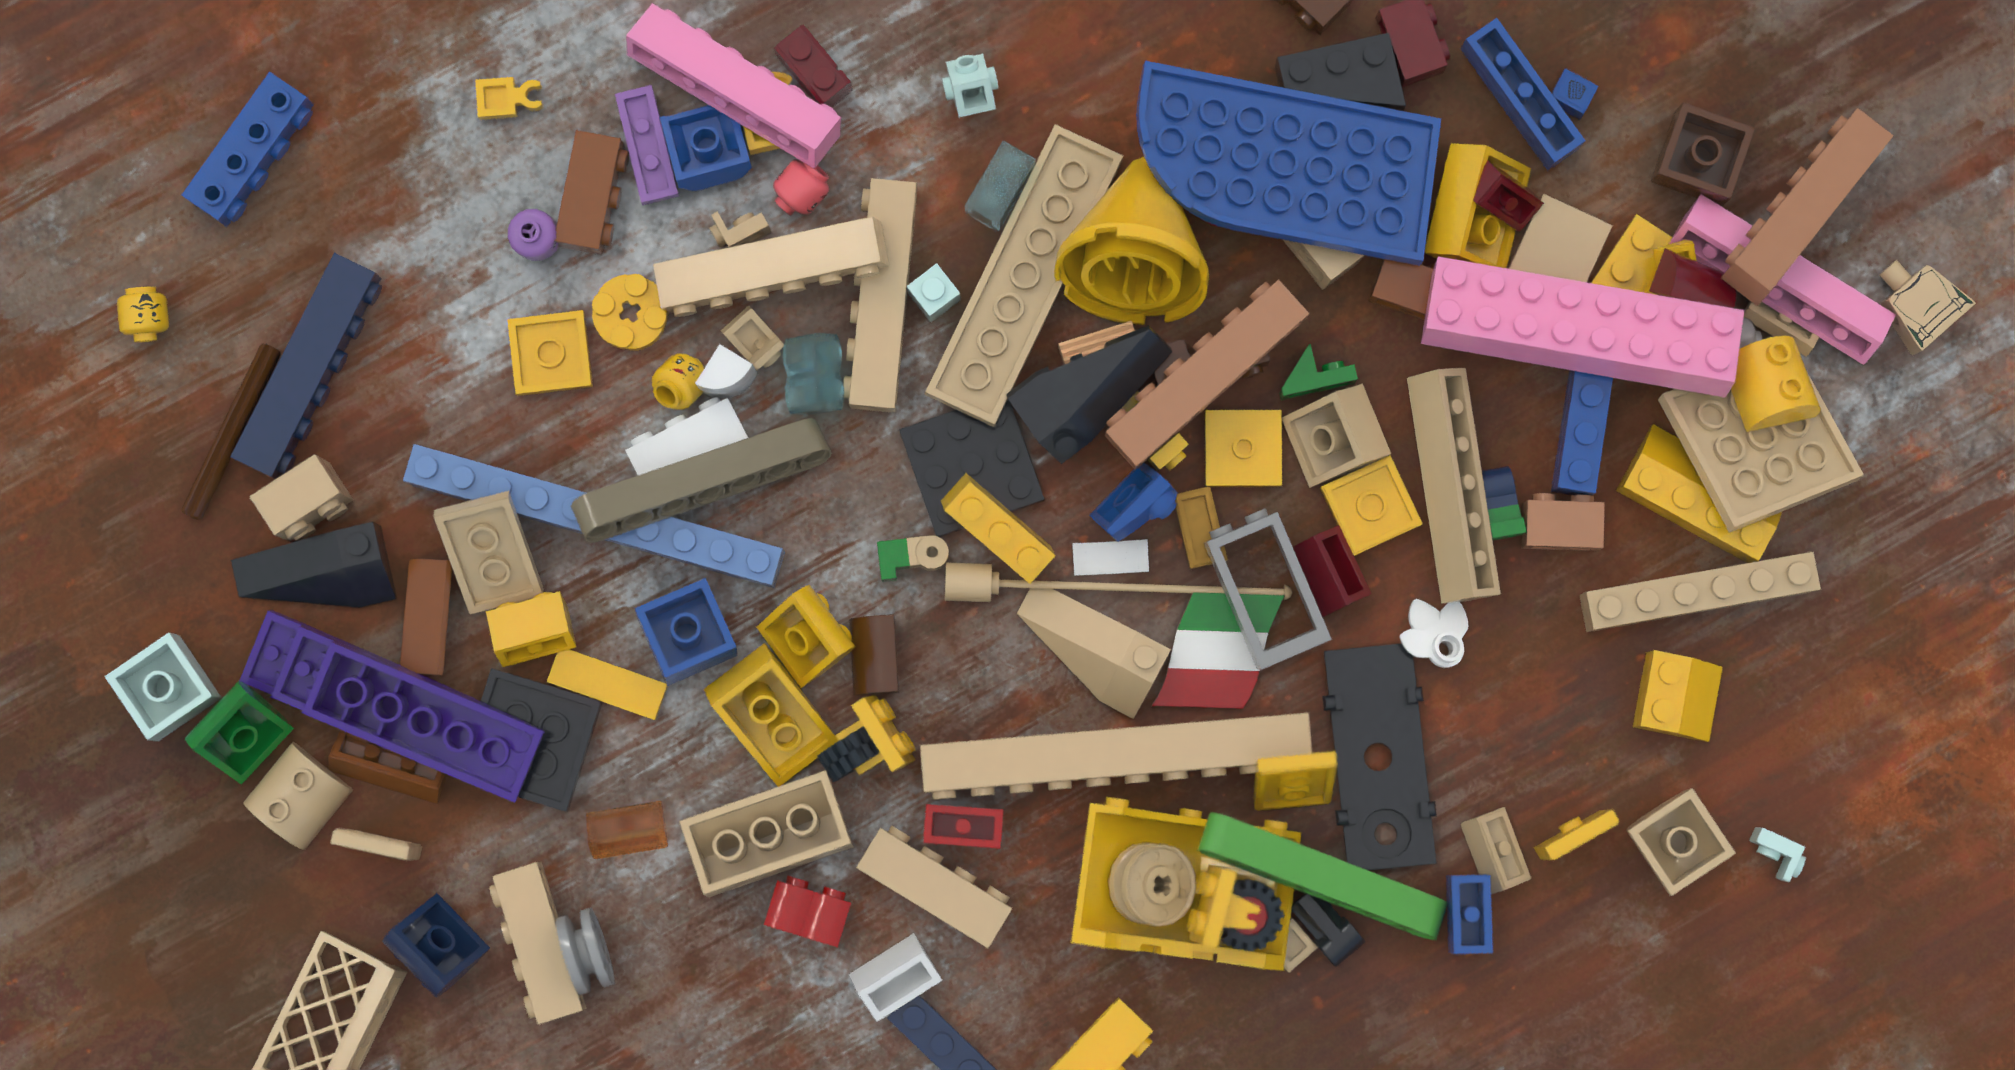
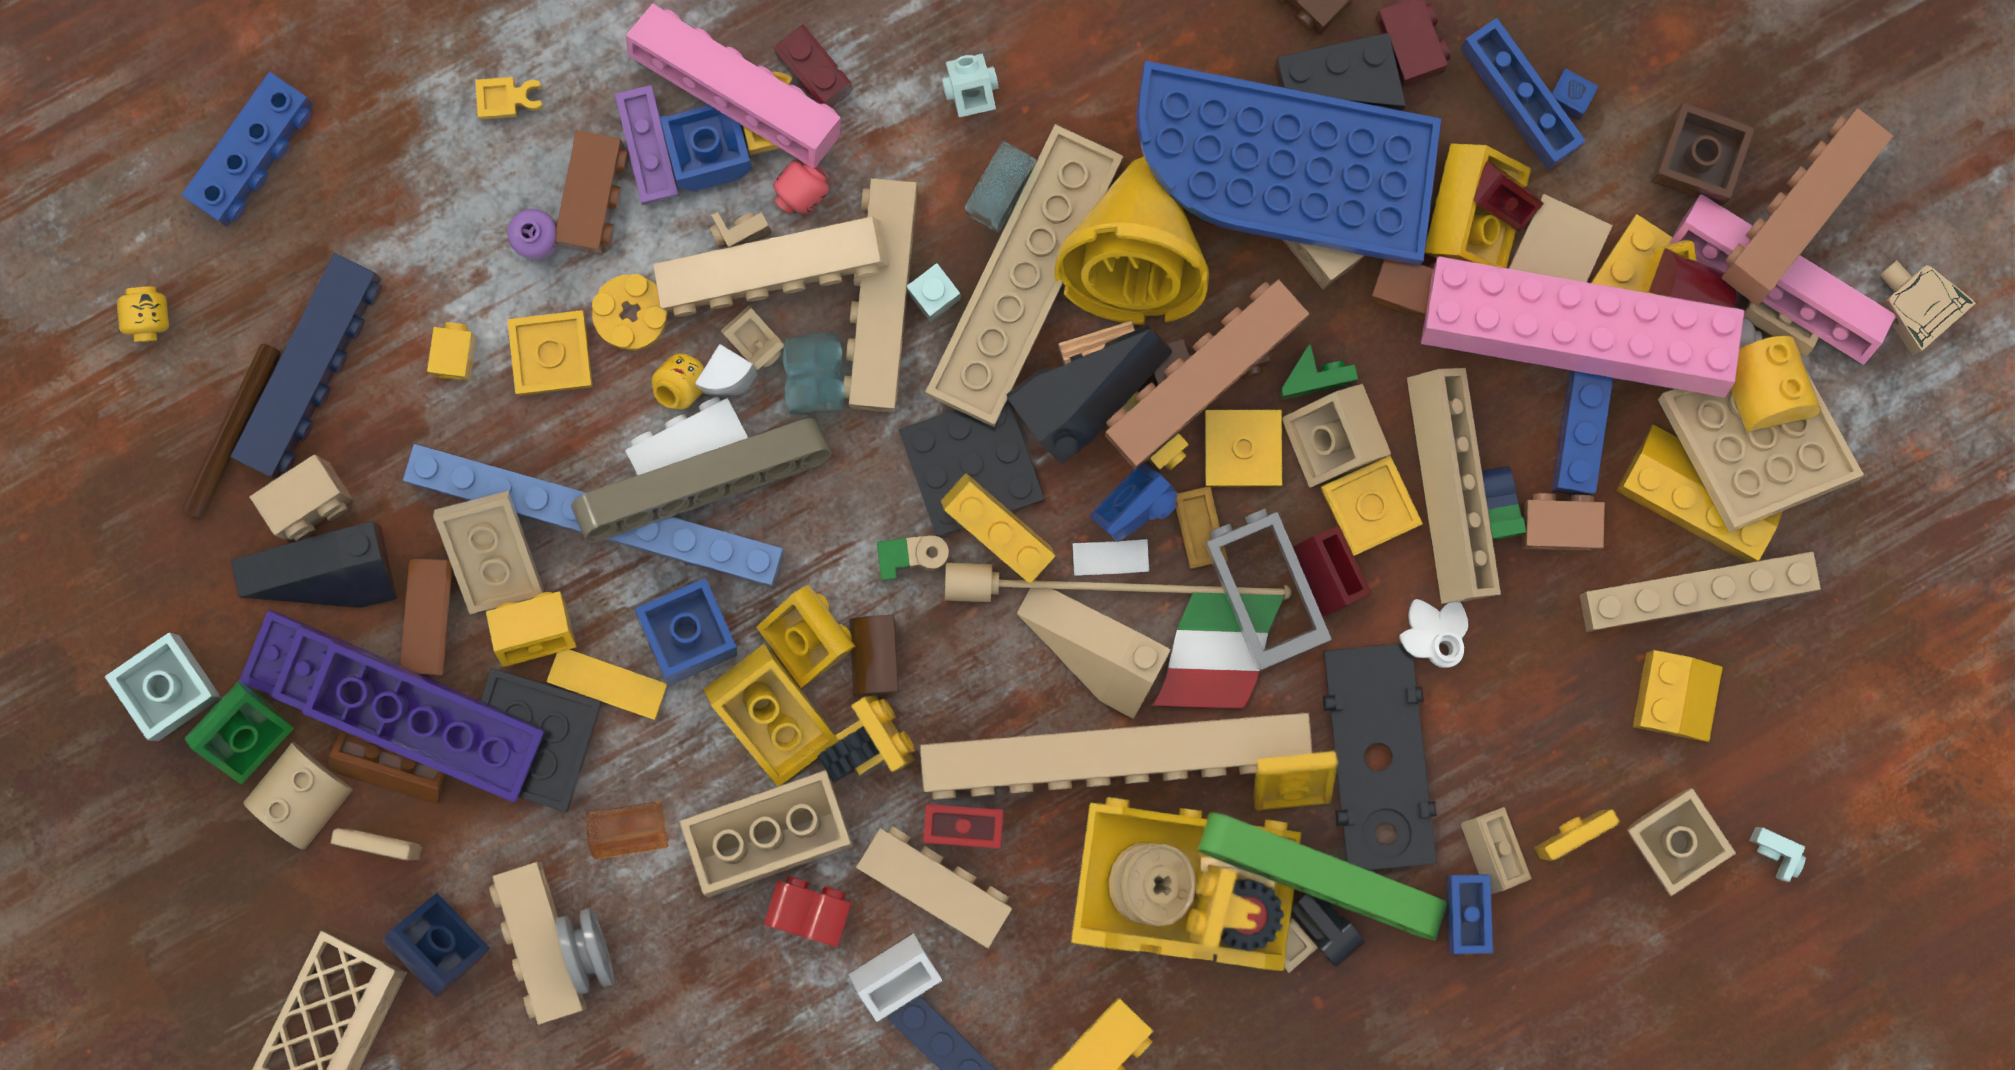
none -> yellow brick [427,322,477,382]

